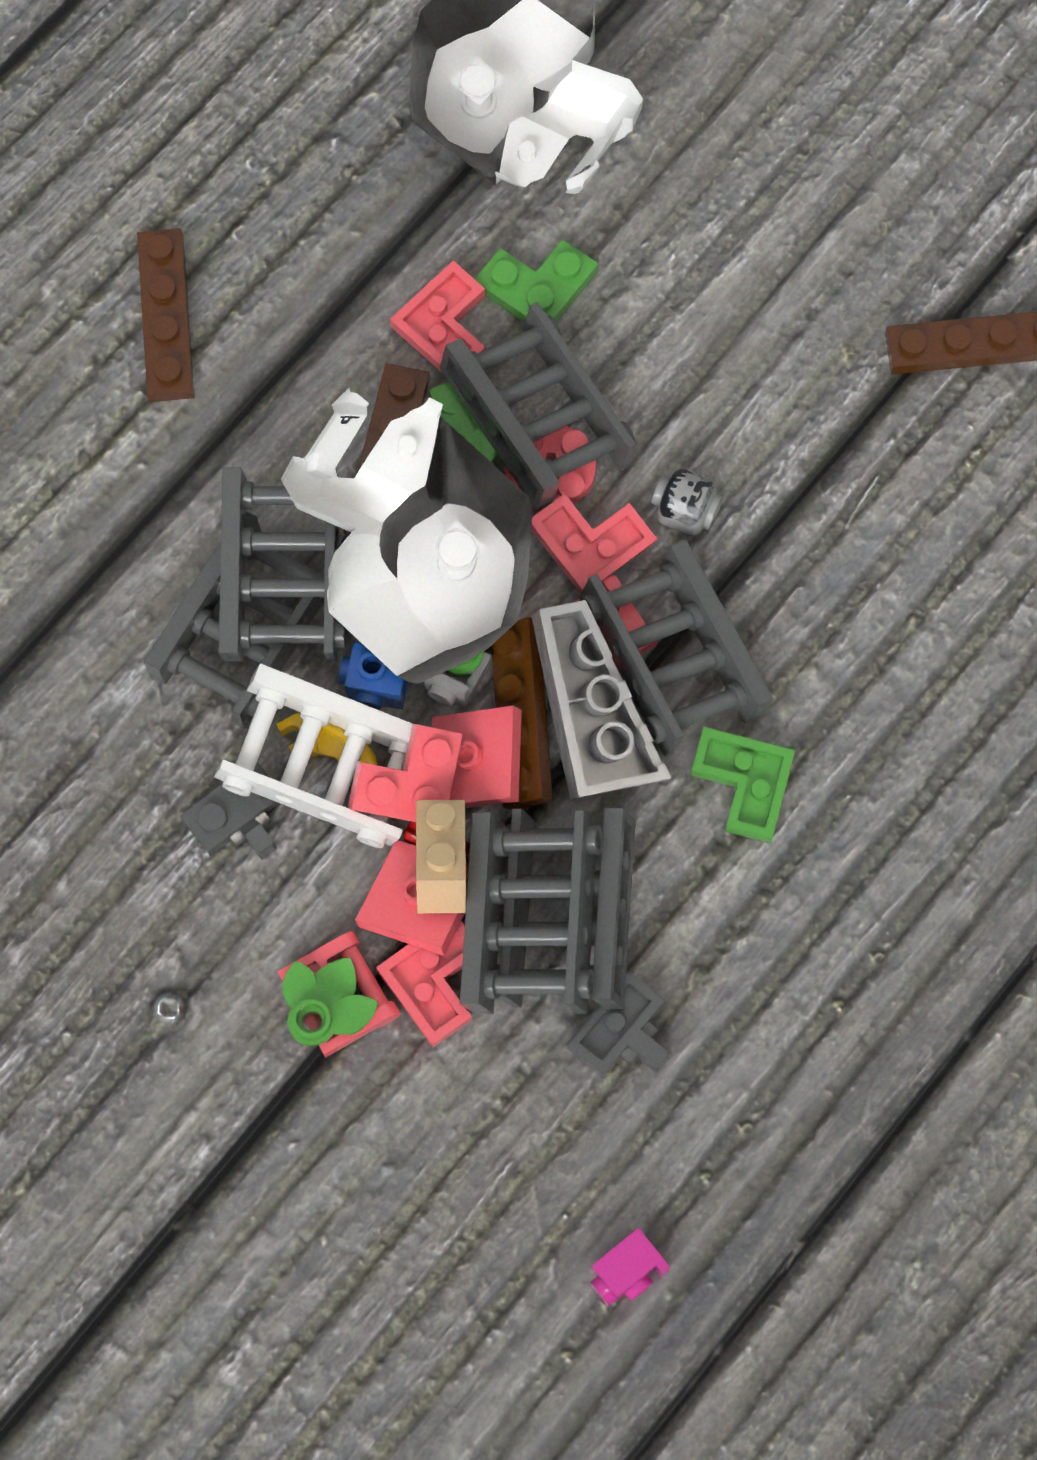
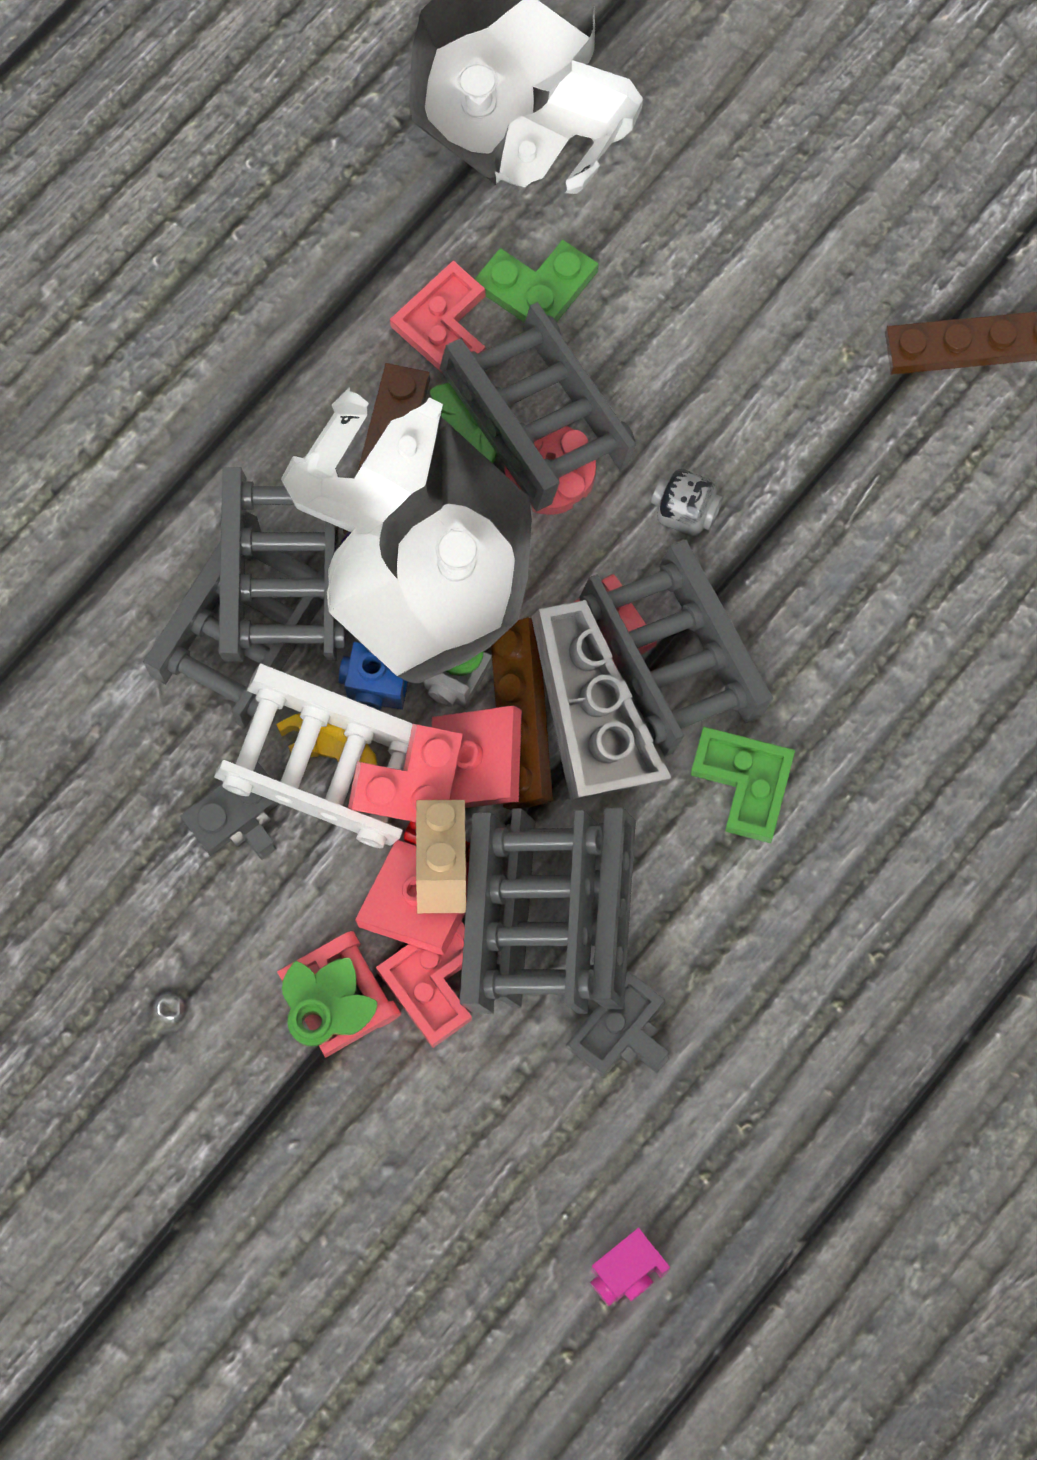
reddish brown plate [137,228,195,402] -> none
coral plate [531,493,657,594] -> none

